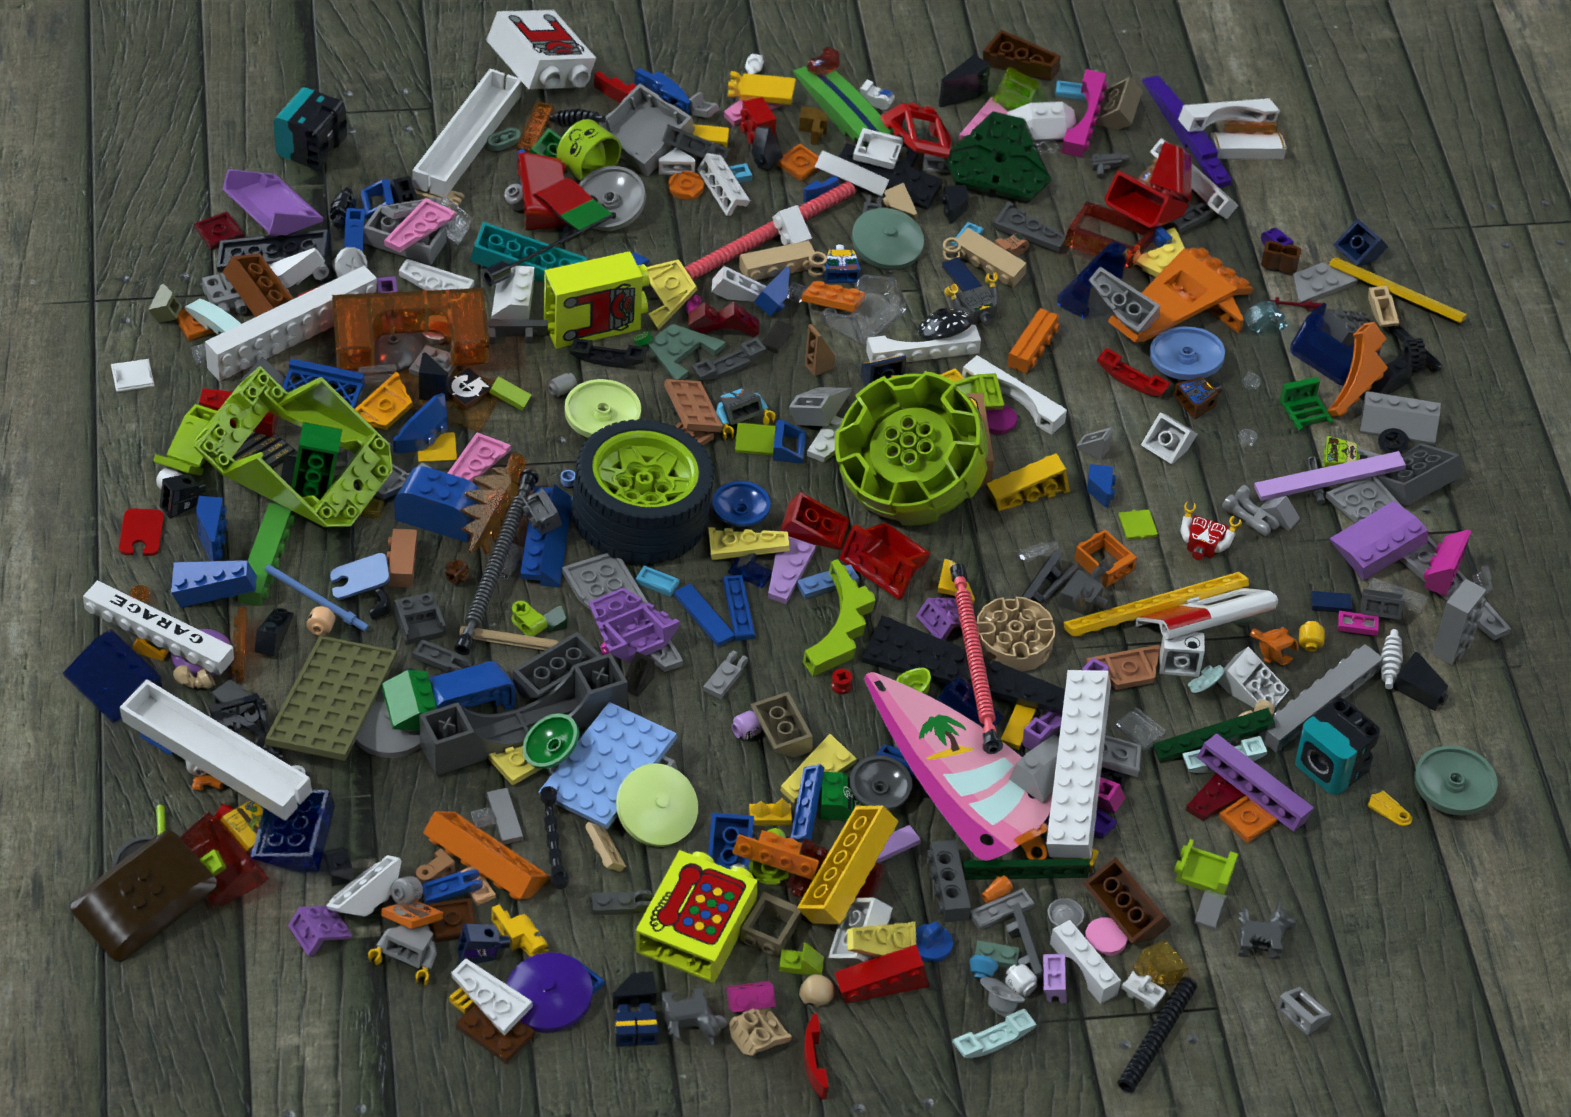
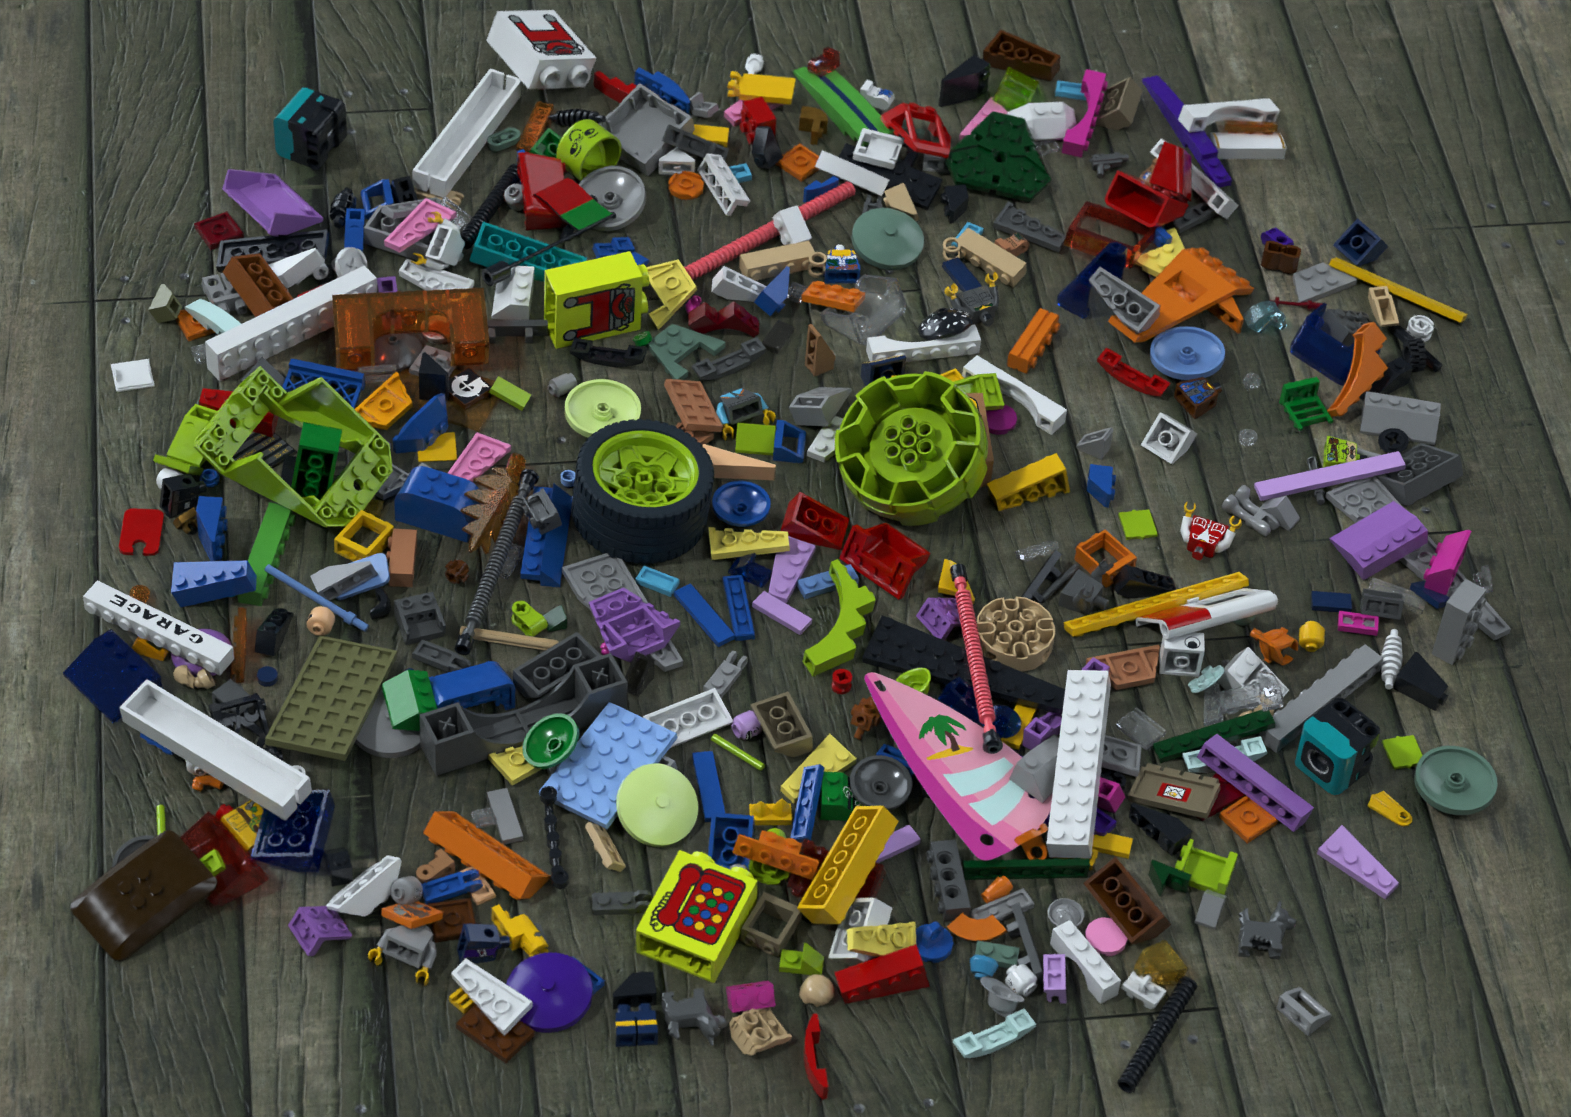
none -> pearl gold tile [173,507,198,534]
none -> blue plate [200,469,220,487]
none -> dark blue tile [257,666,278,687]
none -> light grey slope [310,561,378,601]
none -> yellow window [334,510,394,562]
none -> white torso [410,211,465,270]
none -> black piece [460,164,519,249]
none -> blue slope [592,237,635,258]
none -> white slope [643,688,733,748]
none -> blue tile [692,751,725,822]
none -> light nougat slope [703,444,776,481]
none -> lime bar [711,734,765,771]
none -> lavender tile [752,591,812,635]
none -> dark orange brick [850,696,882,740]
none -> orange tile [947,913,1007,942]
none -> clear blue dish [982,705,1021,738]
none -> yellow tile [1092,833,1133,859]
none -> black slope [1112,565,1176,598]
none -> dark tan hinge [1128,763,1220,819]
none -> black slope [1128,803,1192,856]
none -> dark green slope [1148,859,1192,897]
none -> clear piece [1204,671,1283,726]
none -> lavender wing [1317,825,1399,900]
none -> lime piece [1382,735,1423,770]
none -> white wheel [1406,315,1434,343]
none -> dark blue tile [1410,580,1450,609]

